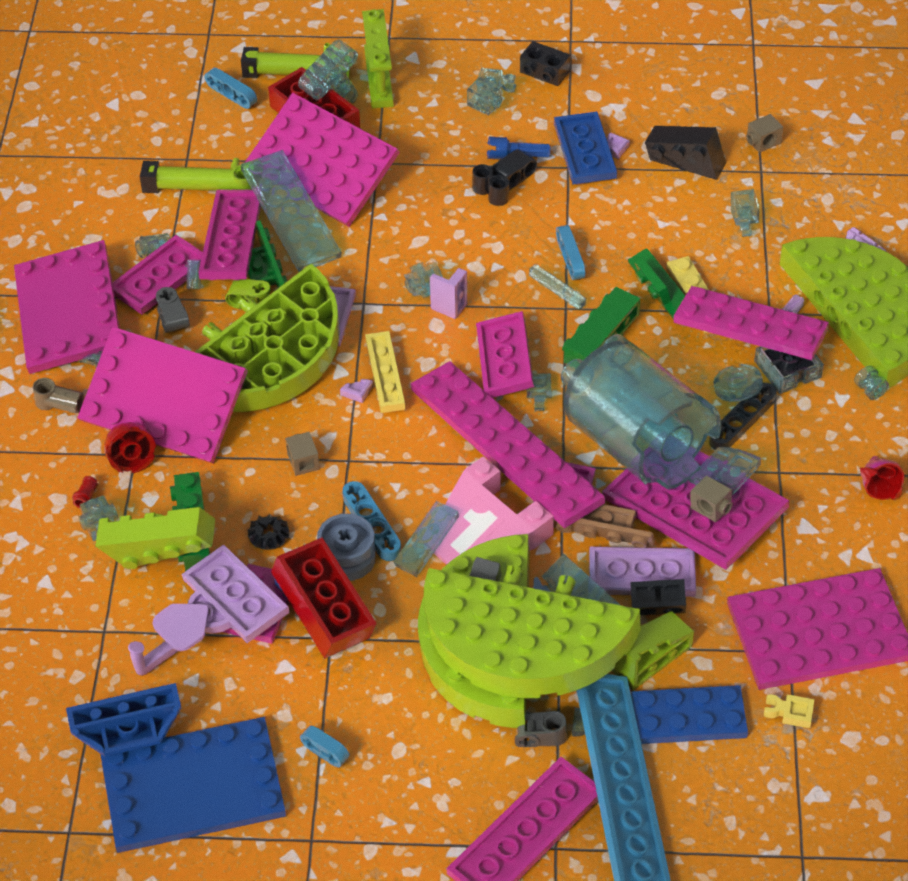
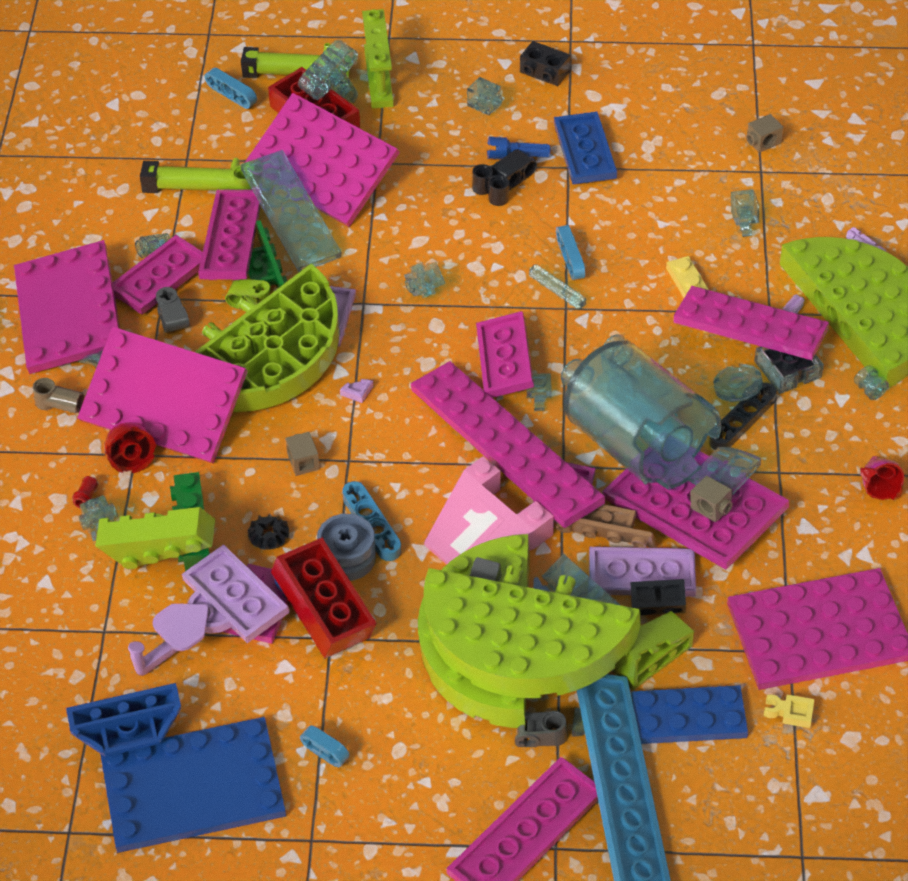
clear light blue pin [185,259,201,289] -> none
light yellow plate [365,331,405,413] -> none
clear light blue plate [394,501,459,577] -> none
lavender panel [430,268,467,319] -> none
clear light blue plate [476,68,516,92] -> none
green brick [562,287,640,374] -> none
lavender tile [607,133,630,159] -> none
green bracket [628,248,685,320] -> none
black wedge [645,126,726,180] -> none

